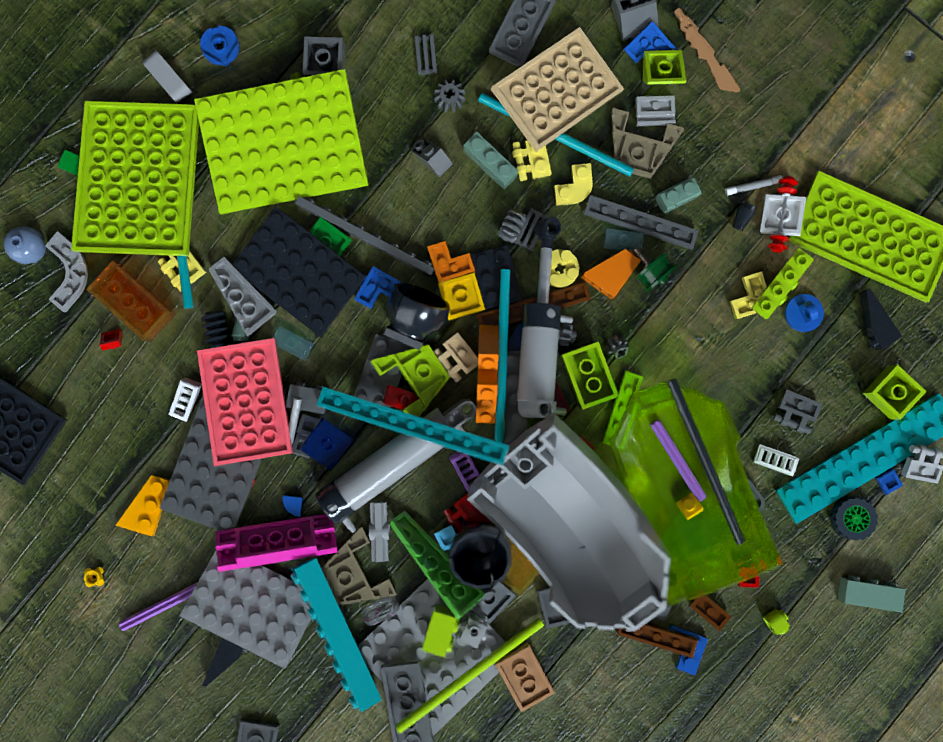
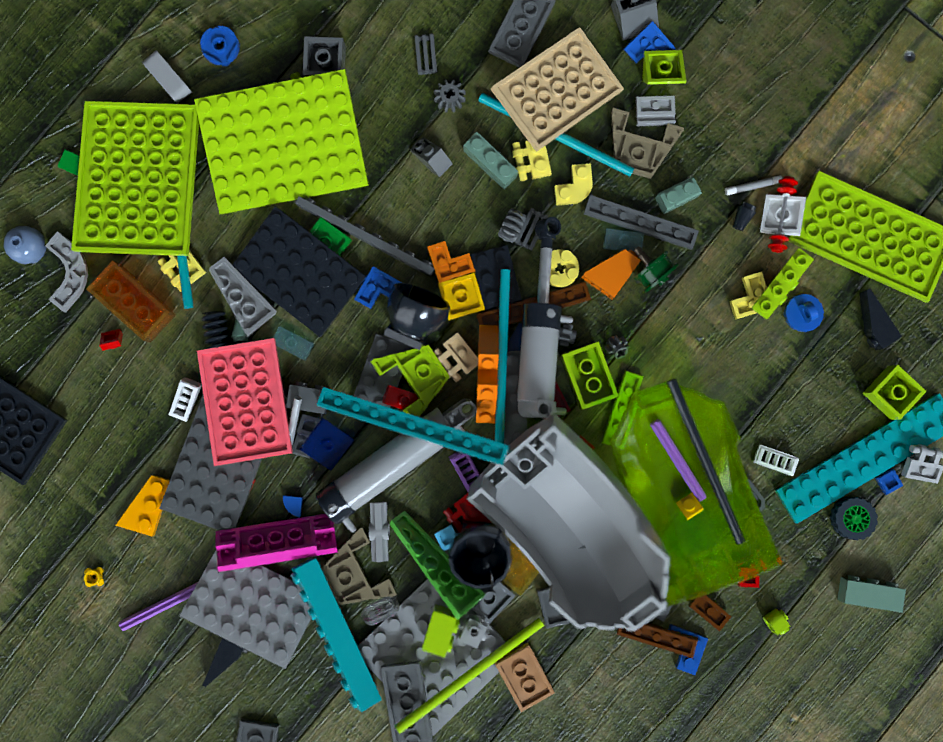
medium nougat sword [674,8,740,92] -> none
dark grey plate [773,390,822,434] -> none

